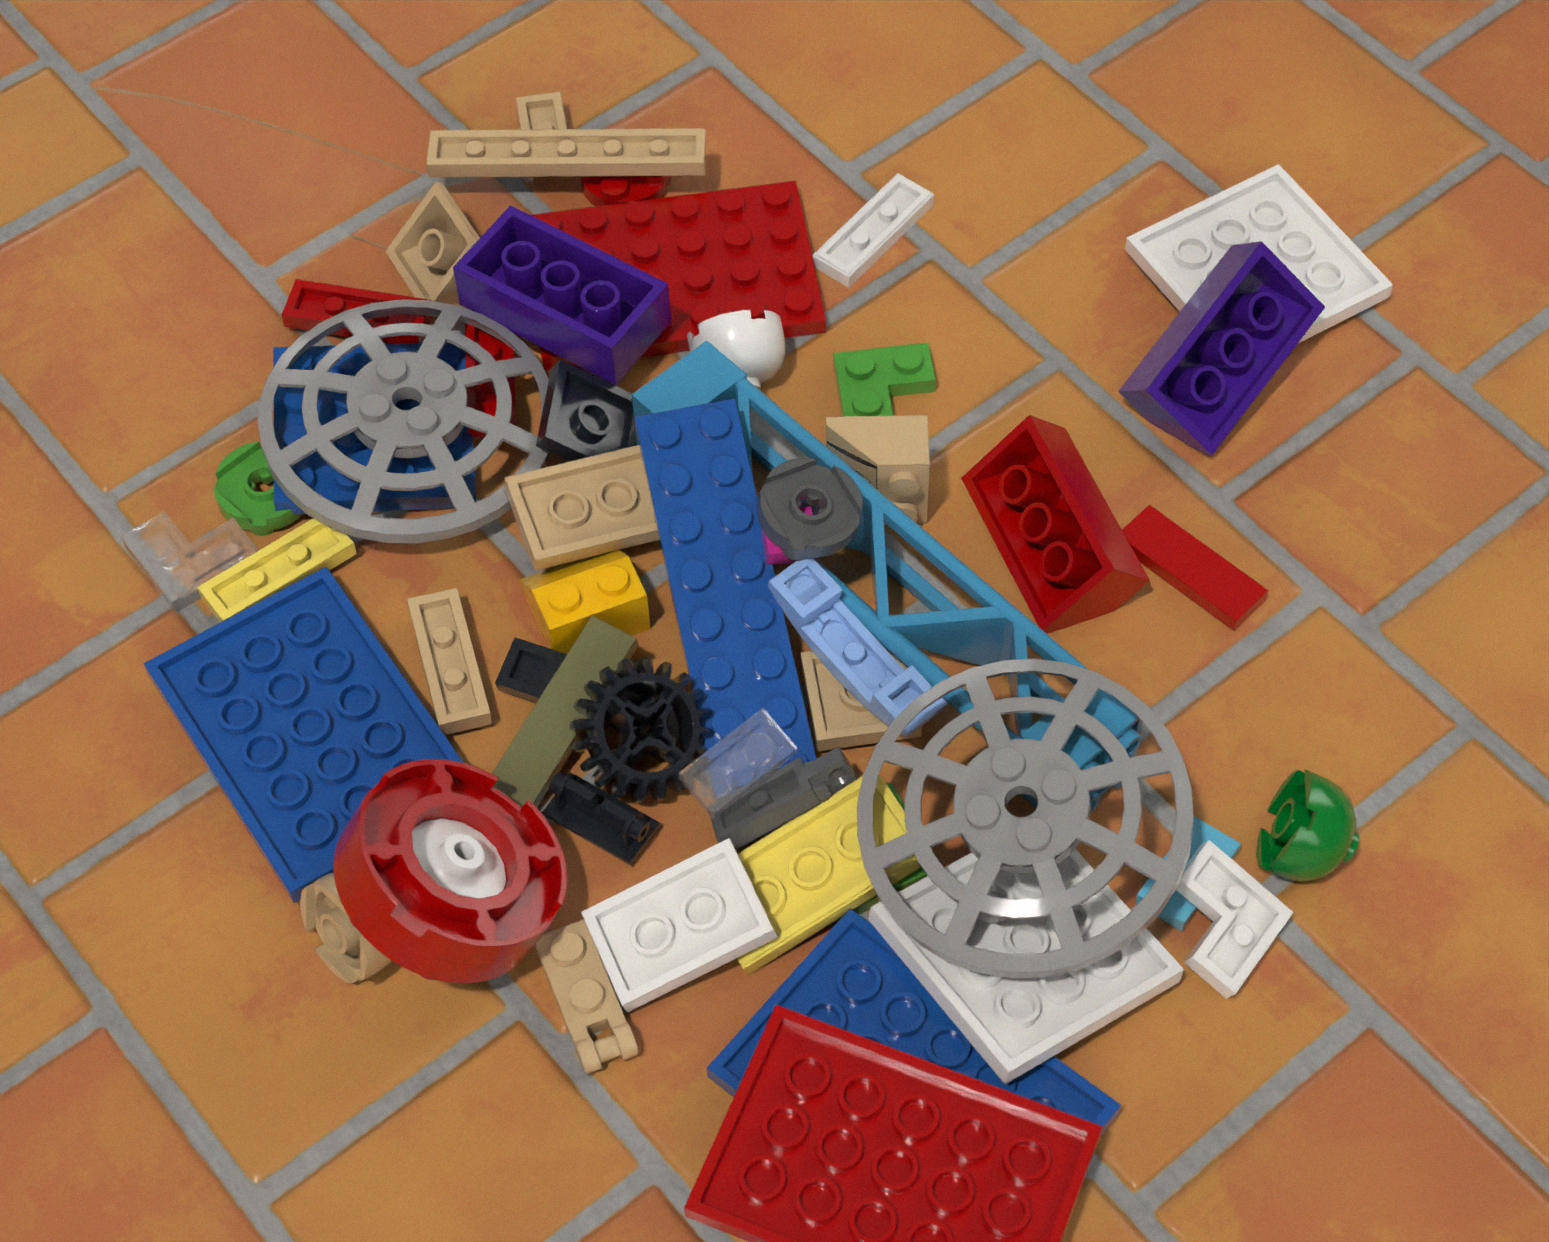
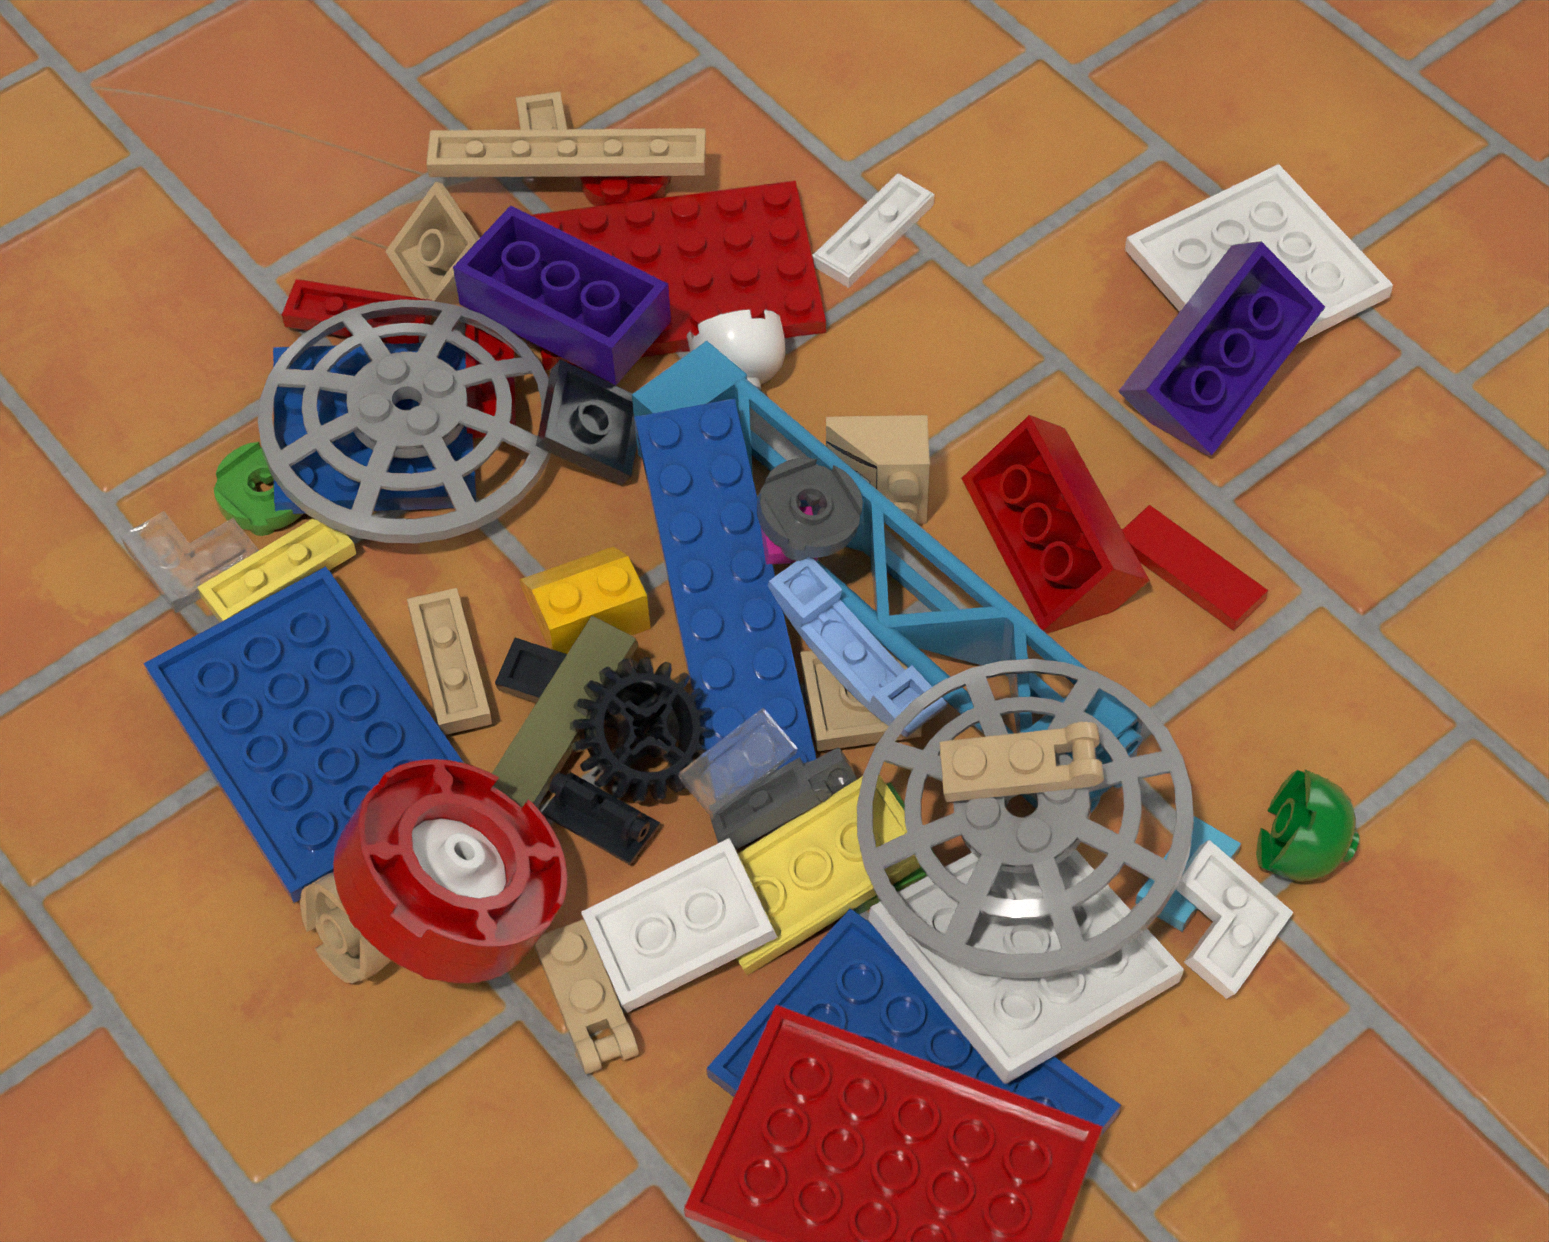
tan plate [504,445,659,571] -> none
bright green plate [833,342,936,416] -> none
none -> tan plate [939,722,1104,802]

